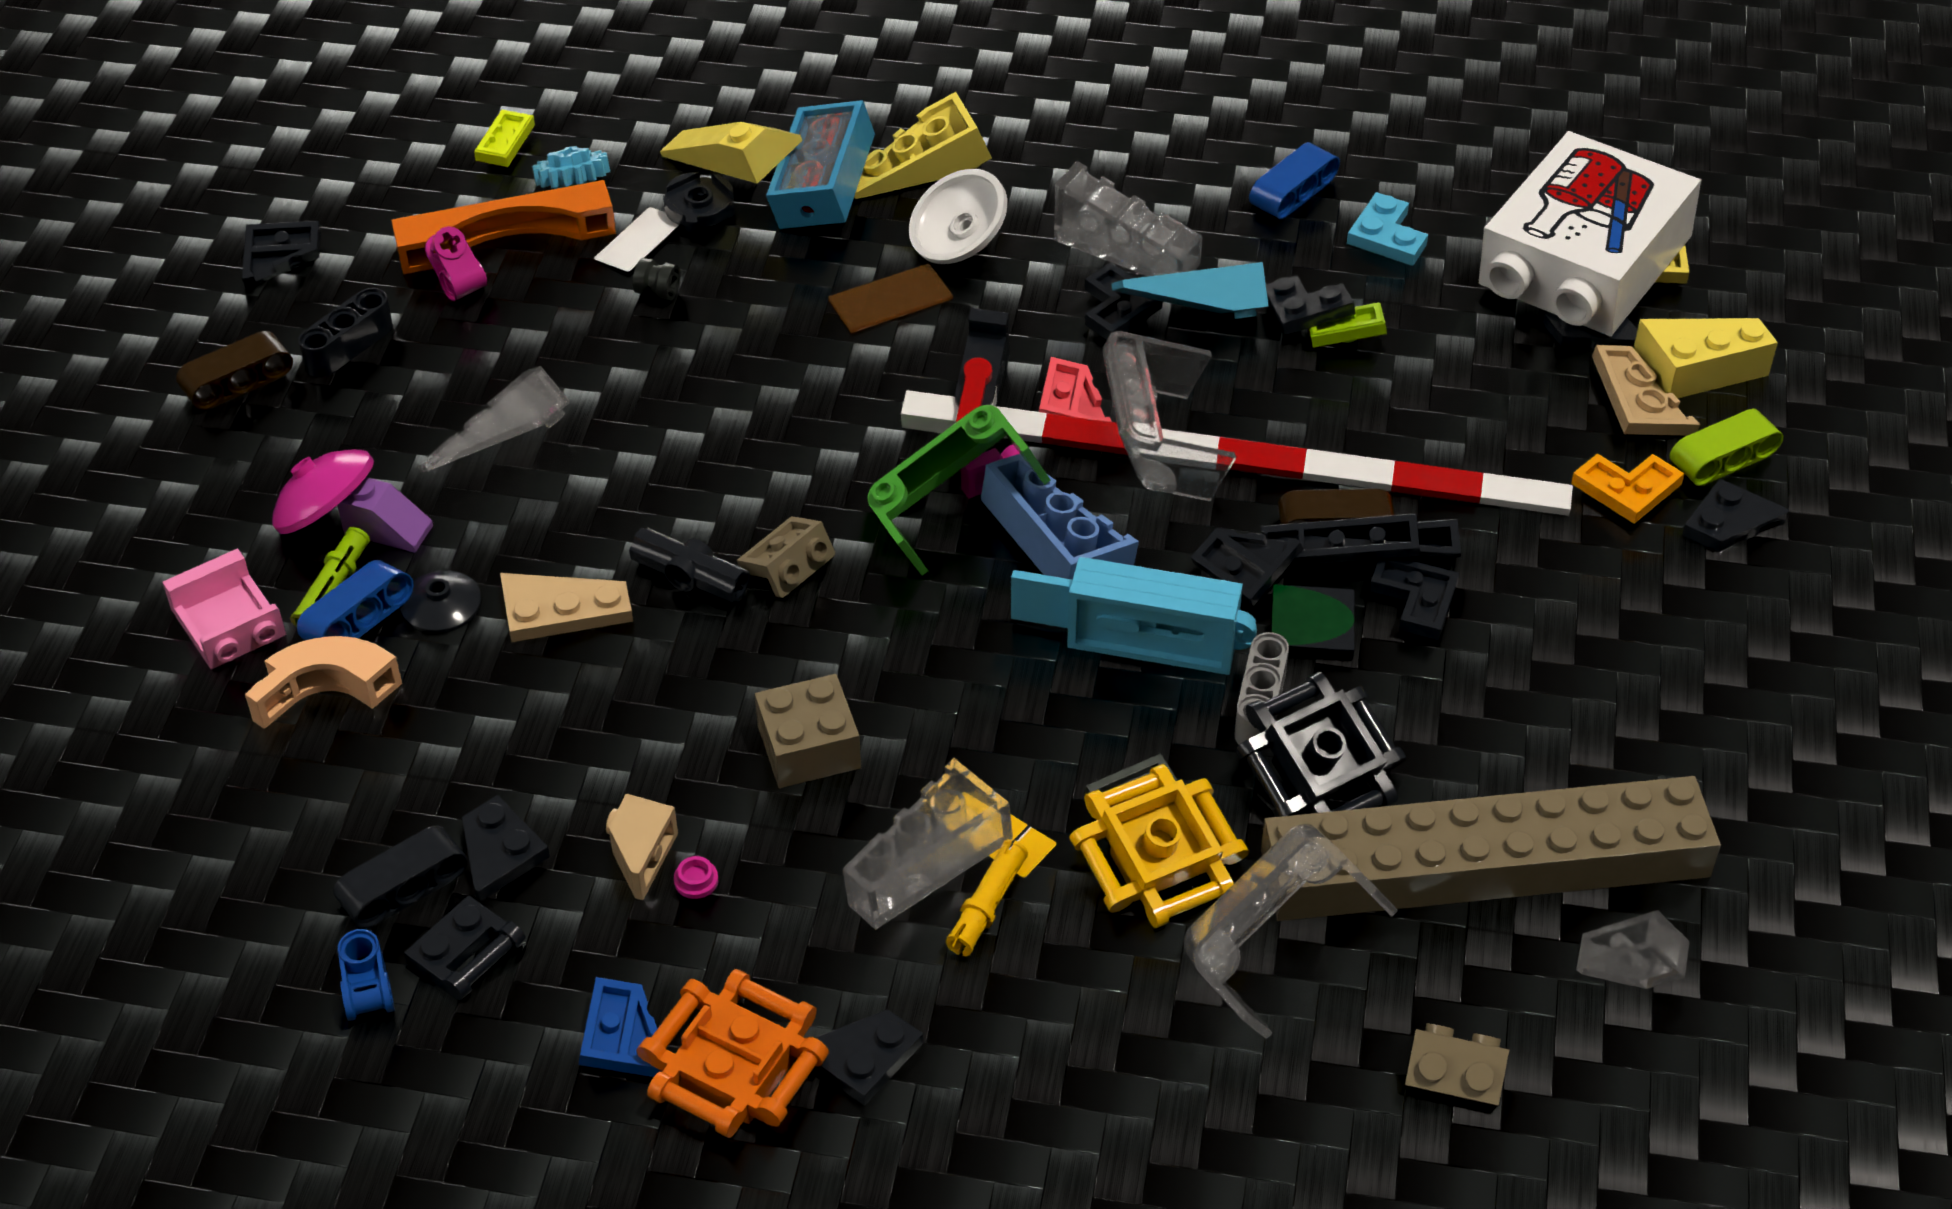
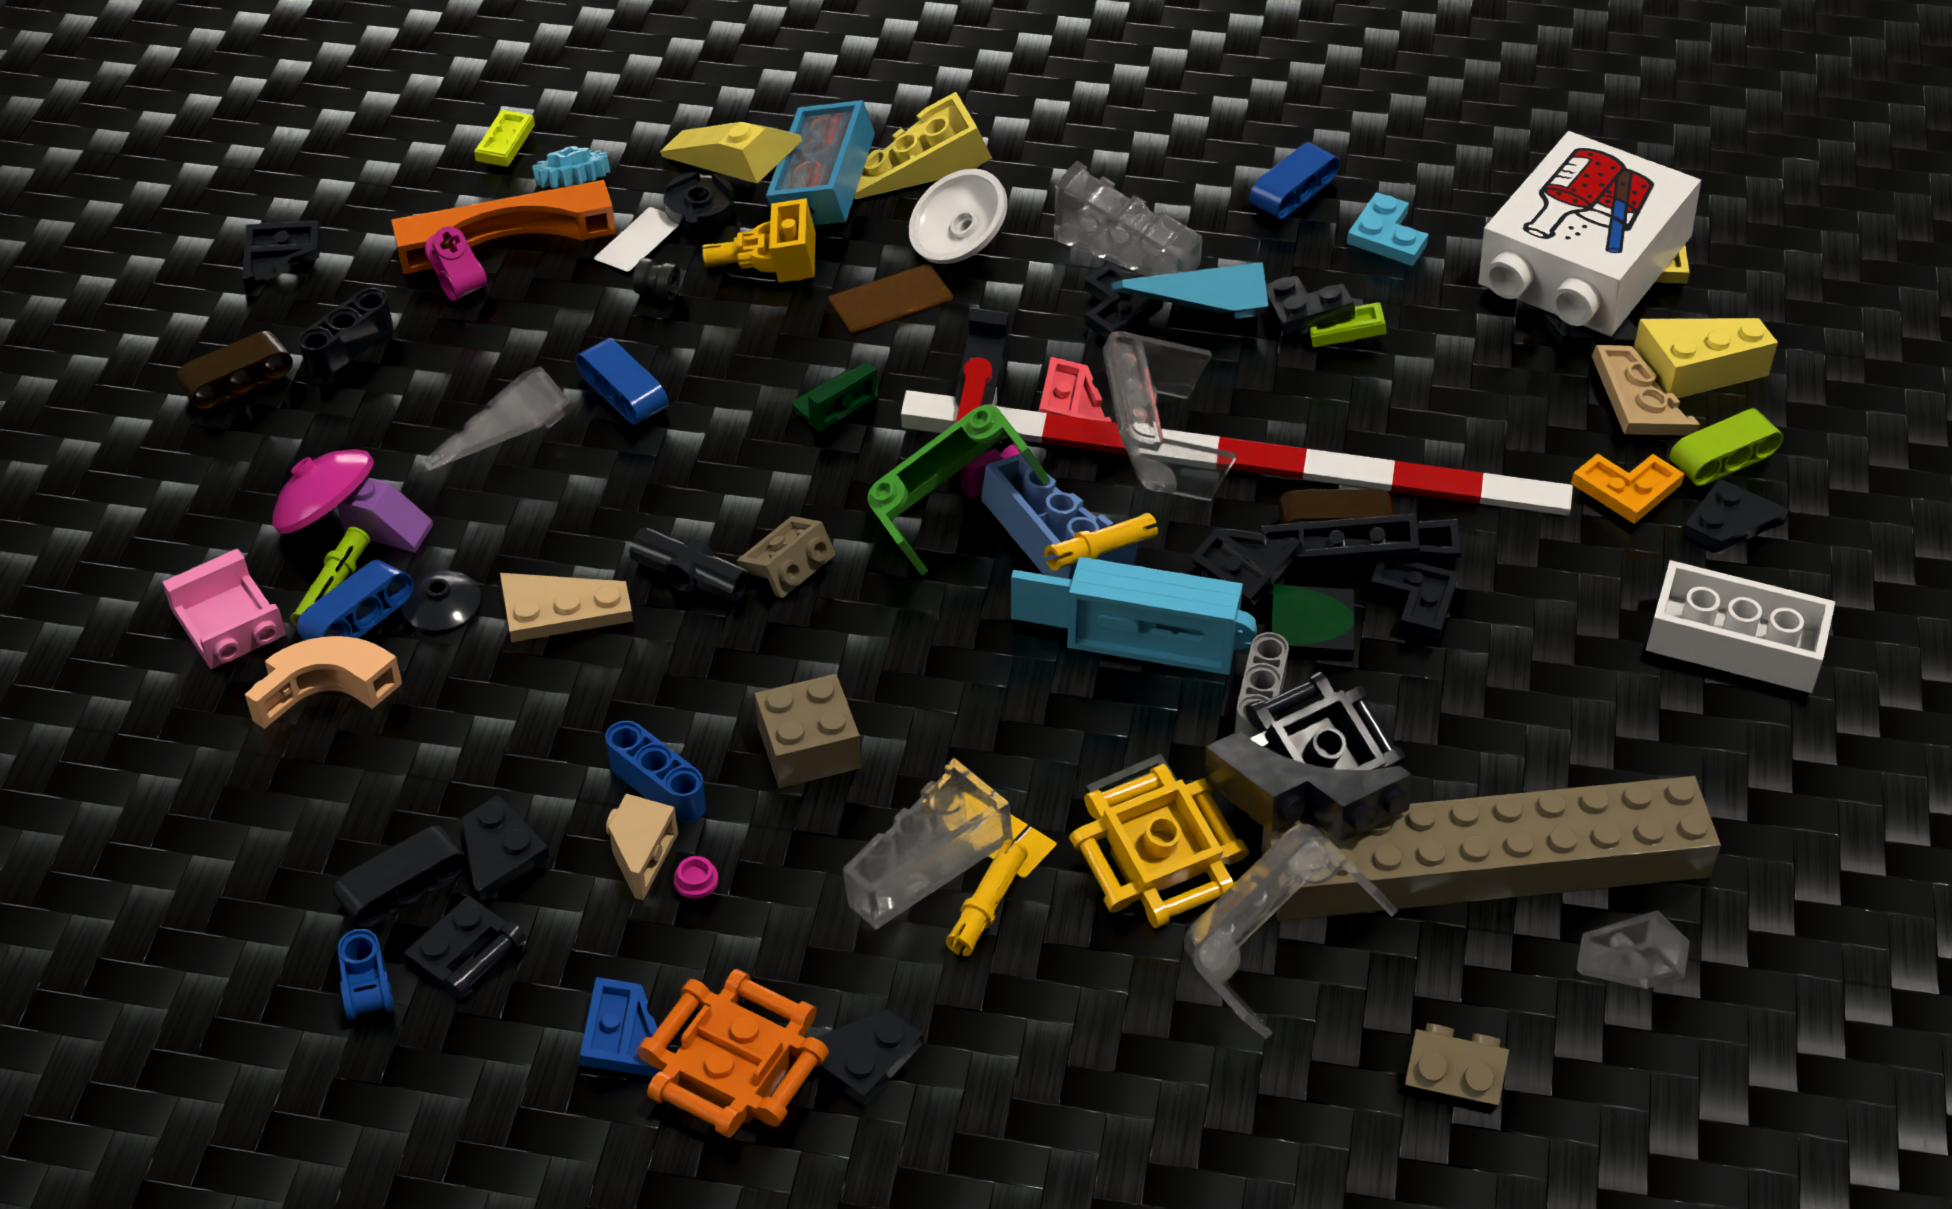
none -> blue beam [576,338,669,425]
none -> blue beam [605,721,706,823]
none -> yellow brick [703,198,816,283]
none -> dark green panel [792,362,878,432]
none -> yellow pin [1044,513,1158,571]
none -> black arch [1205,731,1412,842]
none -> white brick [1646,560,1836,693]

